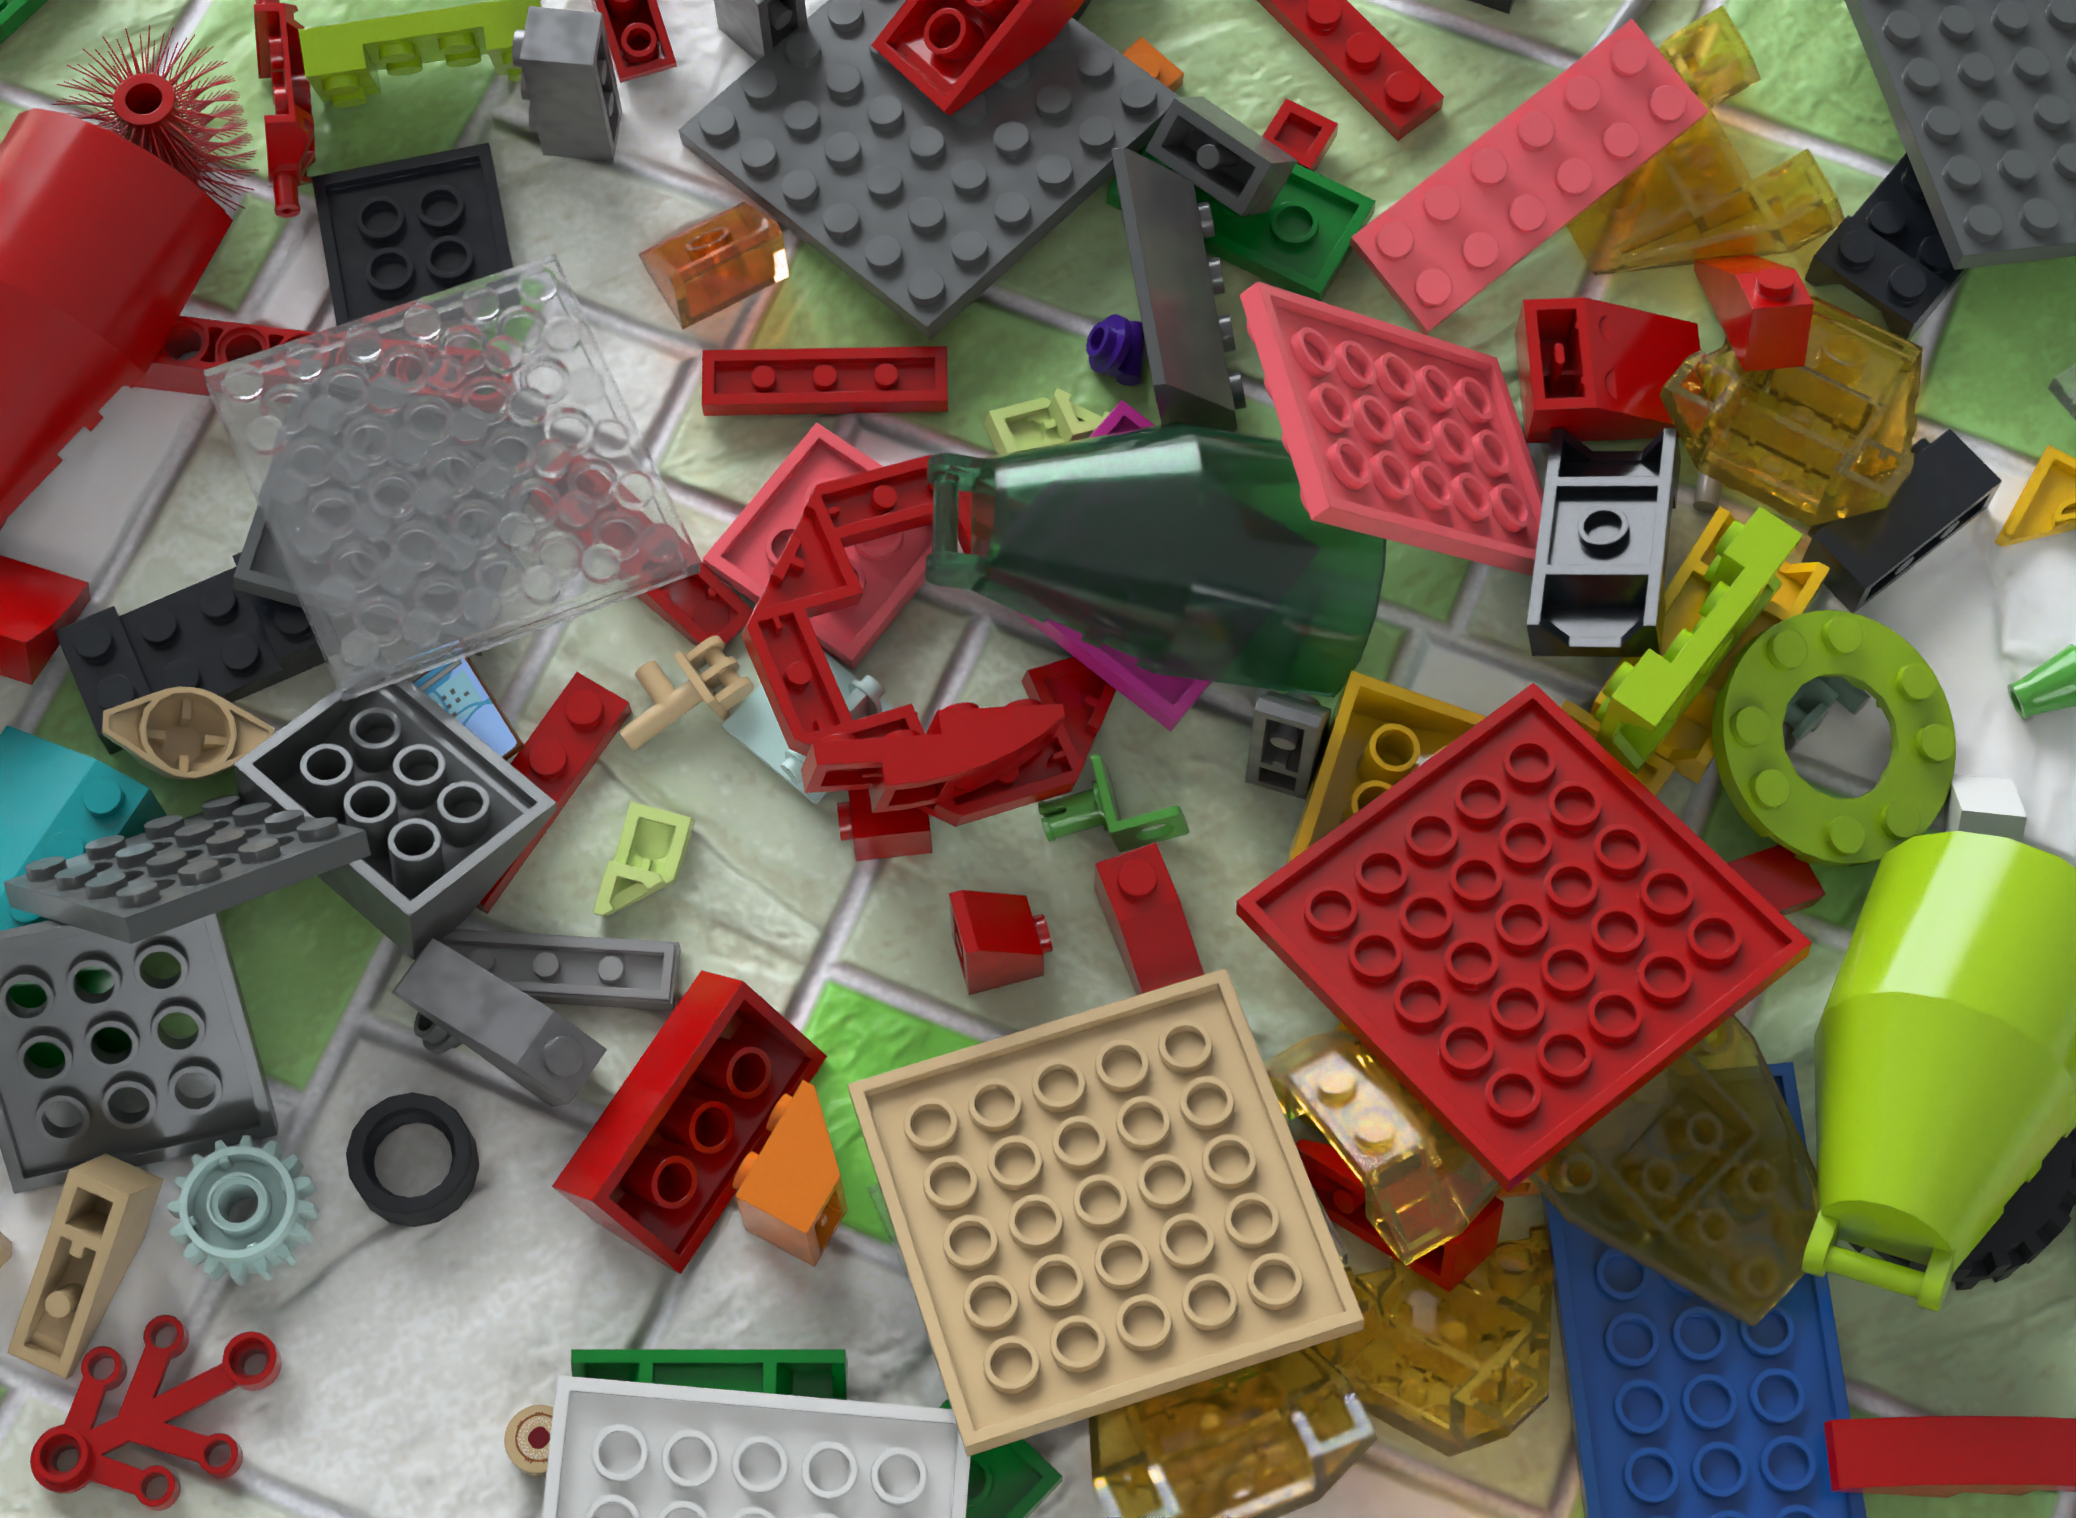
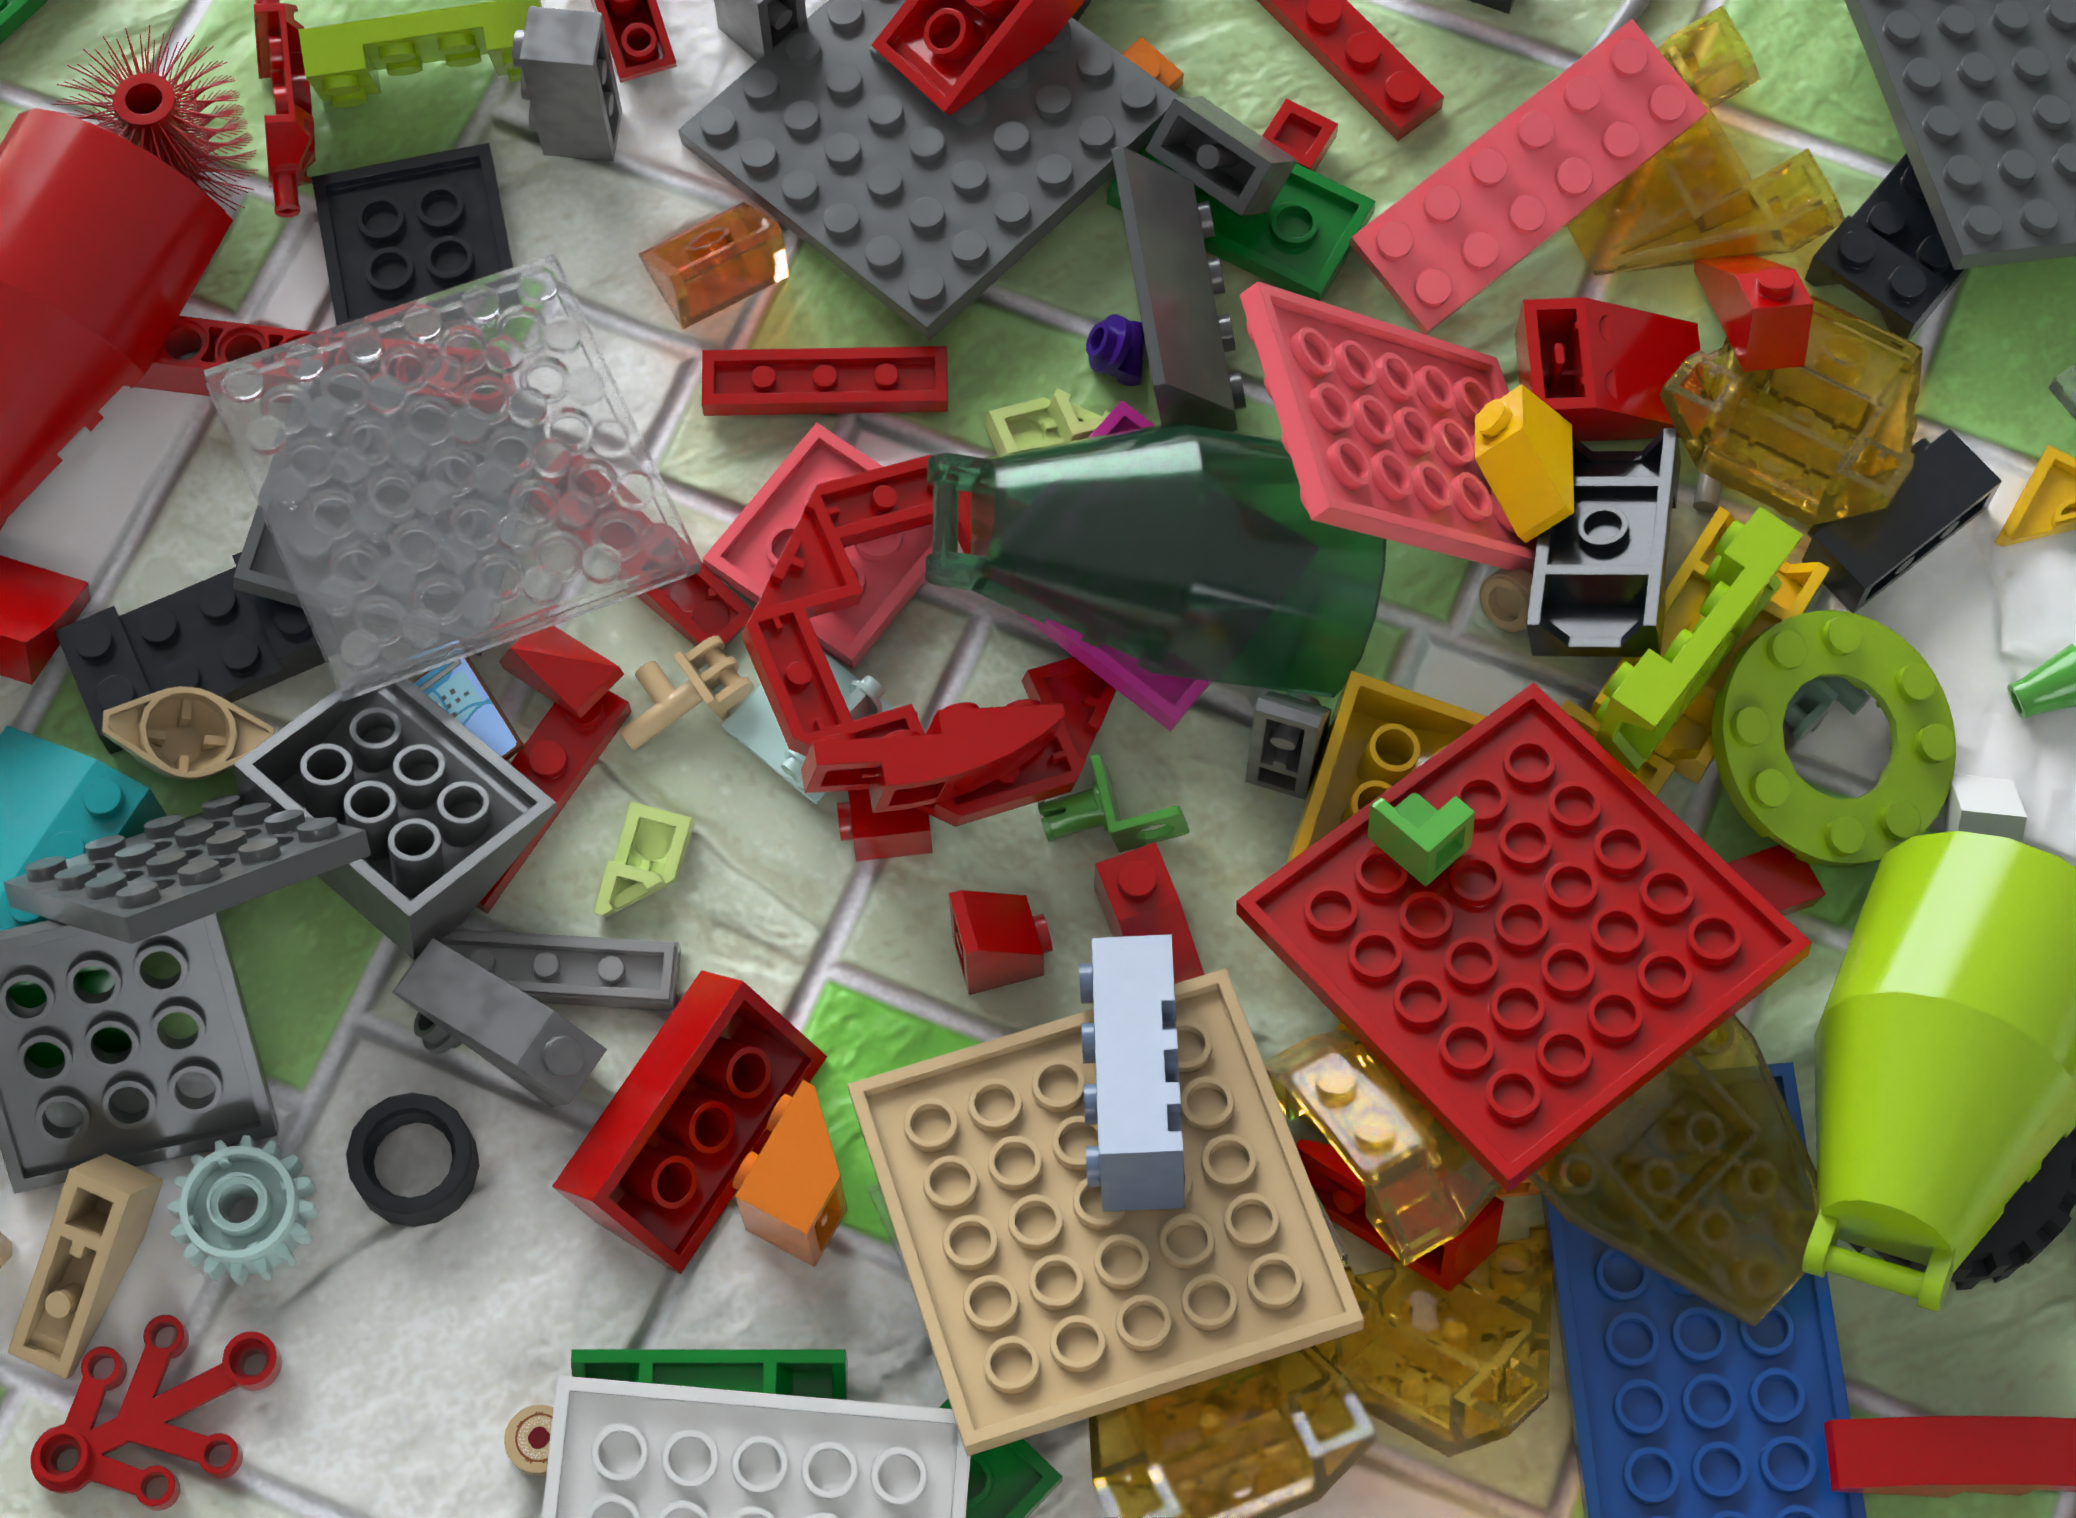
none -> red slope [499,618,624,719]
none -> wedge [1079,934,1185,1212]
none -> bright green panel [1368,793,1475,887]
none -> yellow slope [1475,384,1574,543]
none -> tan tile [1480,568,1533,632]

